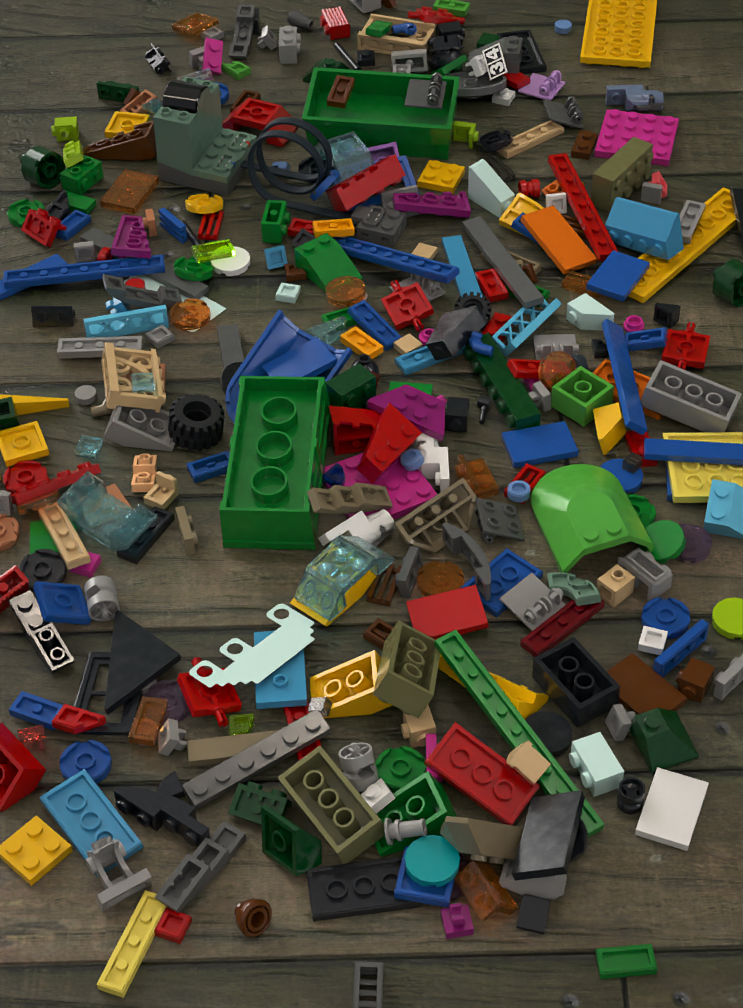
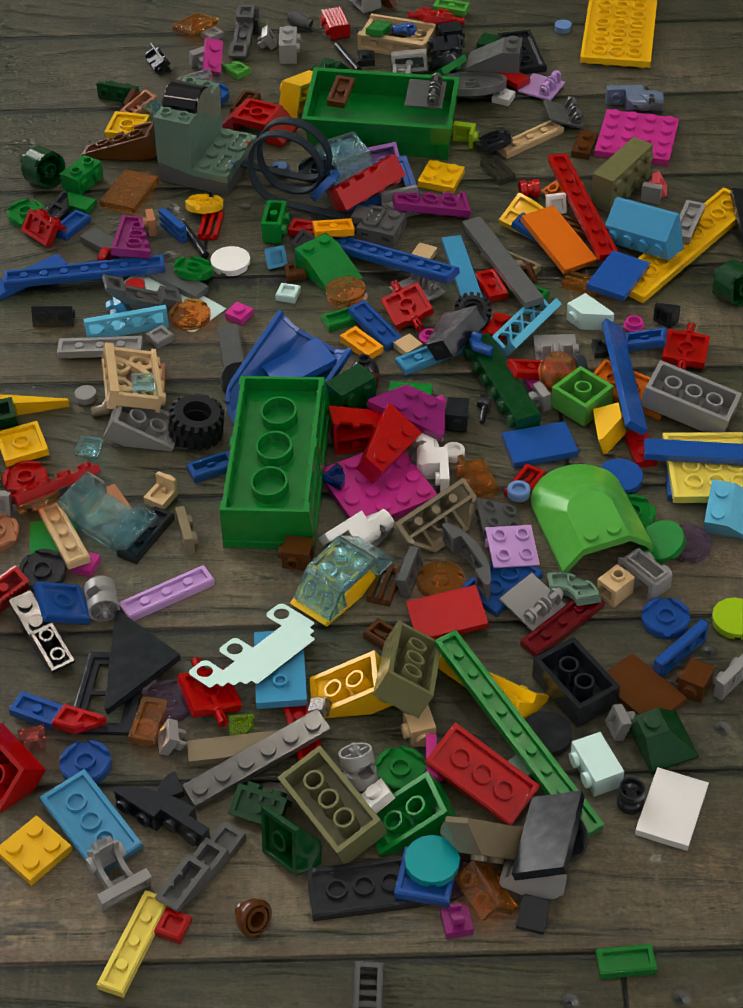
lime brick [51,116,79,142] -> none
lime plate [63,140,84,168] -> none
light grey tile [73,241,96,263] -> none
light nougat slope [131,453,157,492] -> none
clear neon green tile [191,239,236,263] -> none
clear light blue slope [305,316,347,345] -> none
dark tan slope [307,482,393,514] -> none
light grey pin [384,818,427,845] -> none
medium blue tile [400,449,424,471] -> none
white tile [465,54,488,77] -> none
light aqua slope [468,159,515,218] -> none
white sticker [482,43,508,80] -> none
tan tile [506,740,551,785] -> none
clear smoke piece [622,452,643,474] -> none
white plate [638,626,668,655] -> none
none -> lavender tile [119,565,215,621]
none -> dark pink plate [225,302,254,326]
none -> reddish brown brick [278,535,314,571]
none -> yellow wedge [279,70,313,119]
none -> white tile [444,442,465,463]
none -> lavender hinge [484,525,540,568]

